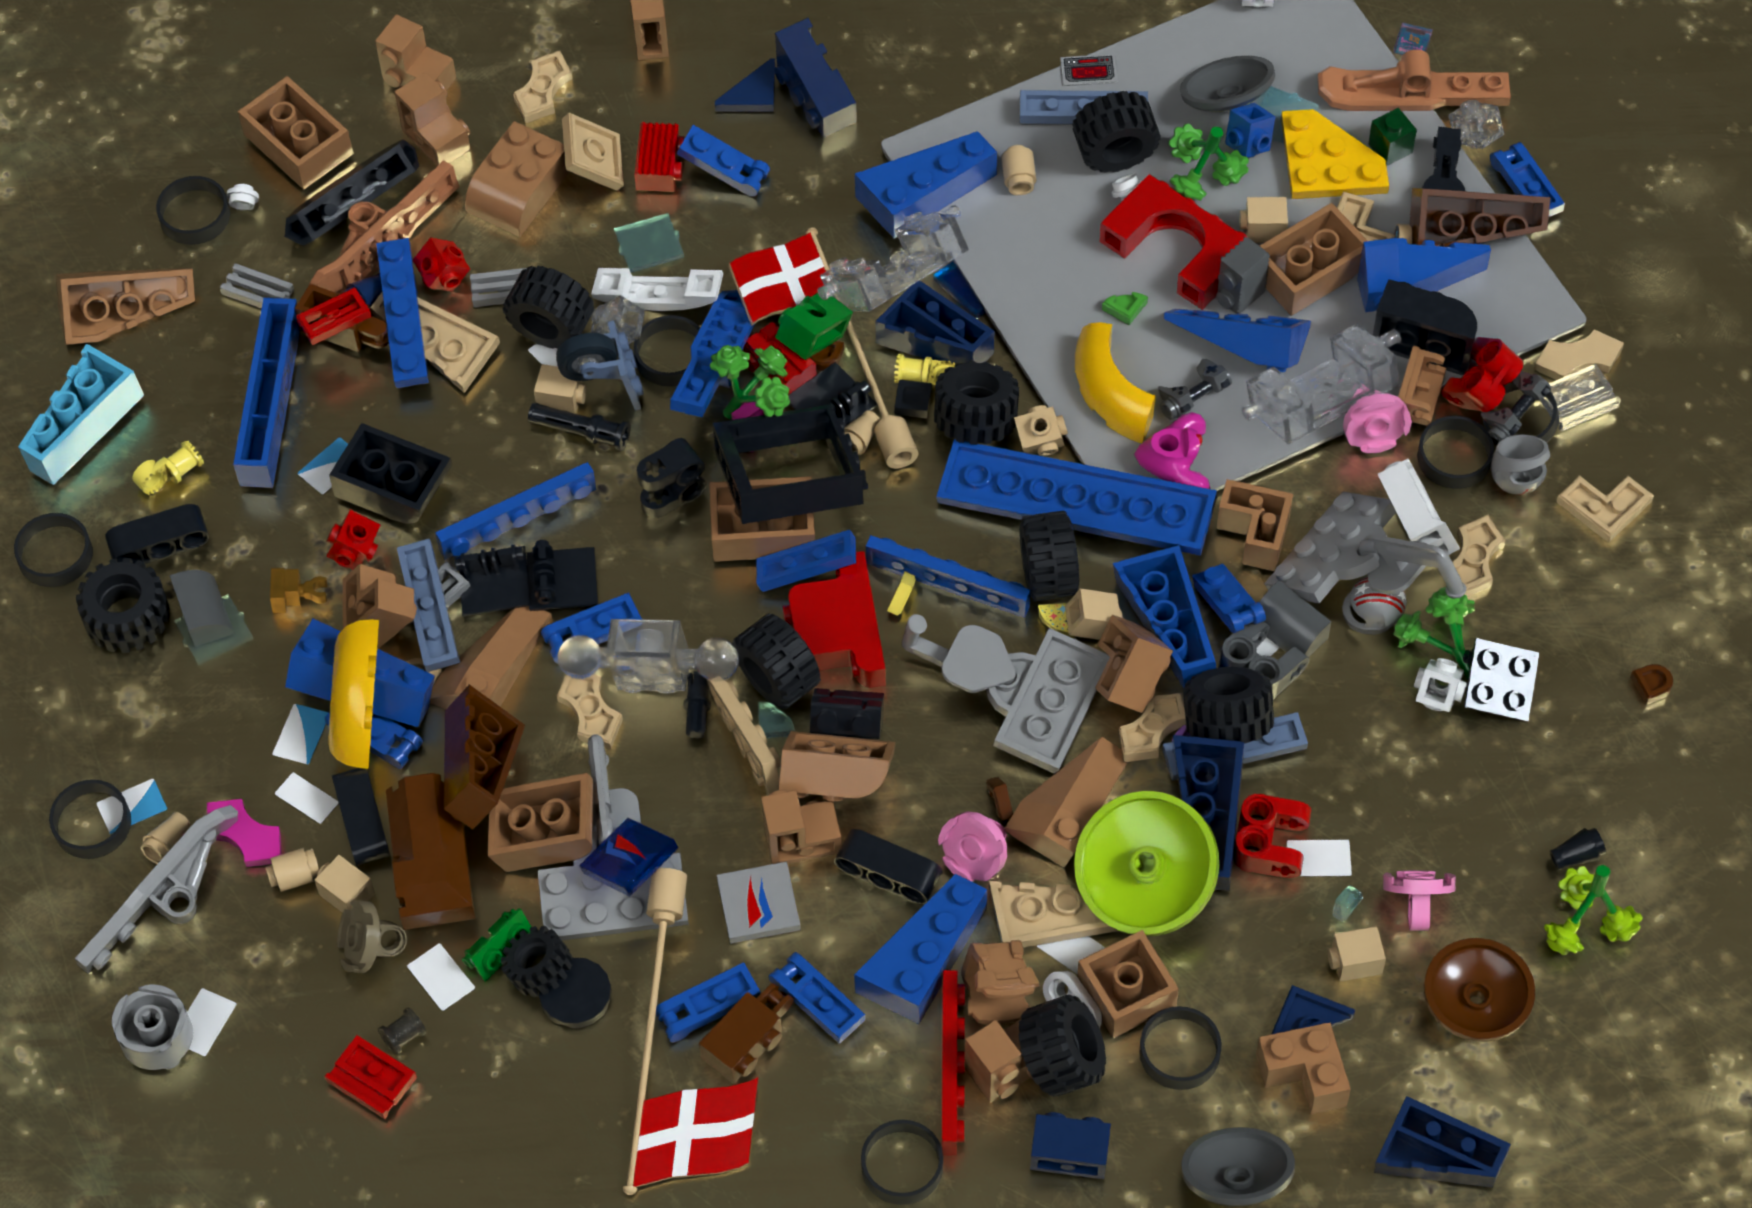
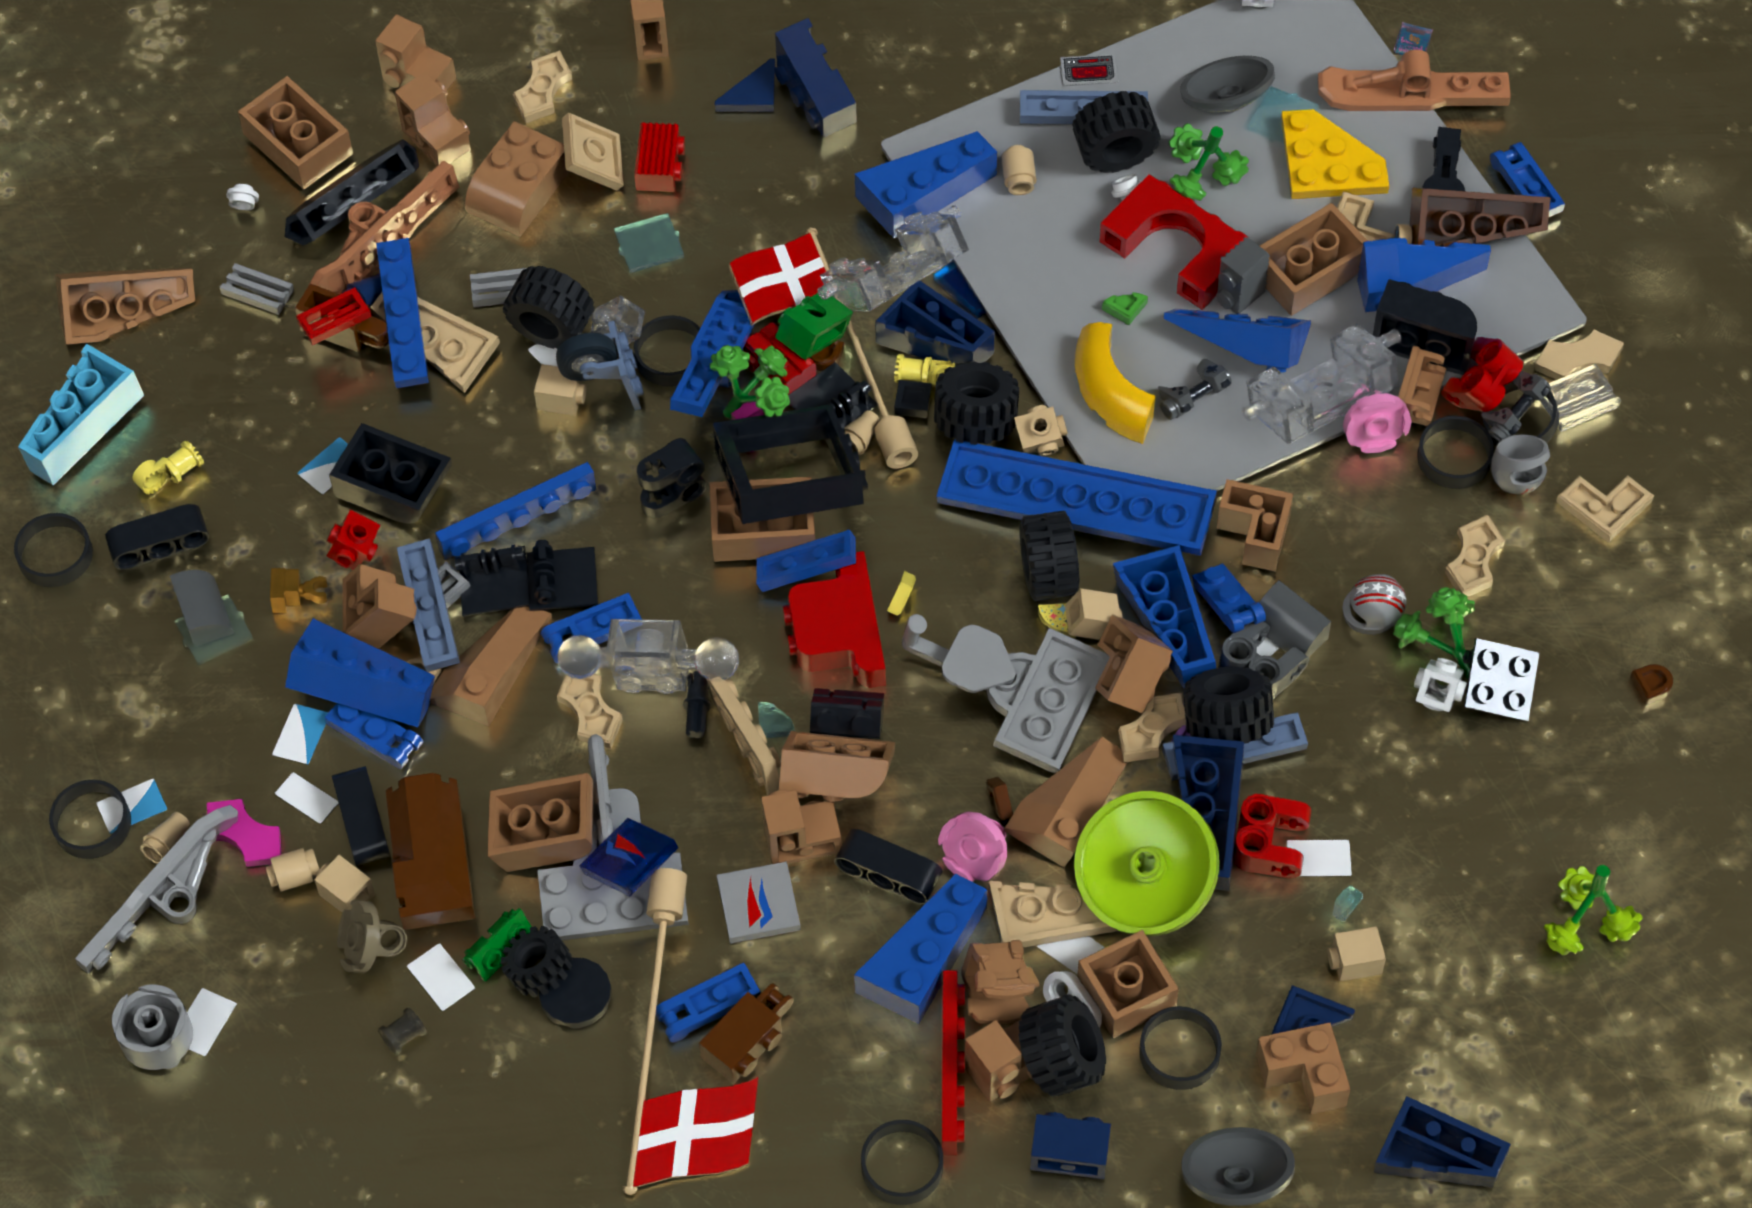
black tyre [76,558,170,653] -> none
black tyre [156,176,230,245] -> none
blue brick [233,298,300,488] -> none
red plate [324,1035,417,1119] -> none
yellow brick [328,619,379,769] -> none
red brick [413,237,471,292] -> none
reddish brown wedge [444,684,525,829] -> none
black pin [528,402,631,451] -> none
white slope [591,268,723,311] -> none
blue plate [676,125,770,197] -> none
black tyre [732,613,821,709] -> none
blue plate [768,952,865,1044] -> none
blue plate [865,535,1031,618] -> none
dark pink head [1134,412,1211,489] -> none
blue brick [1225,102,1276,157] -> none
tan brick [1239,197,1288,243] -> none
light grey plate [1264,491,1466,603] -> none
dark green brick [1368,107,1417,166] -> none
white window [1378,459,1460,555] -> none
bright pink tile [1383,870,1456,931] -> none
reddish brown dish [1424,938,1535,1042] -> none
clear brick [1448,100,1505,149] -> none
black cone [1549,828,1606,870] -> none

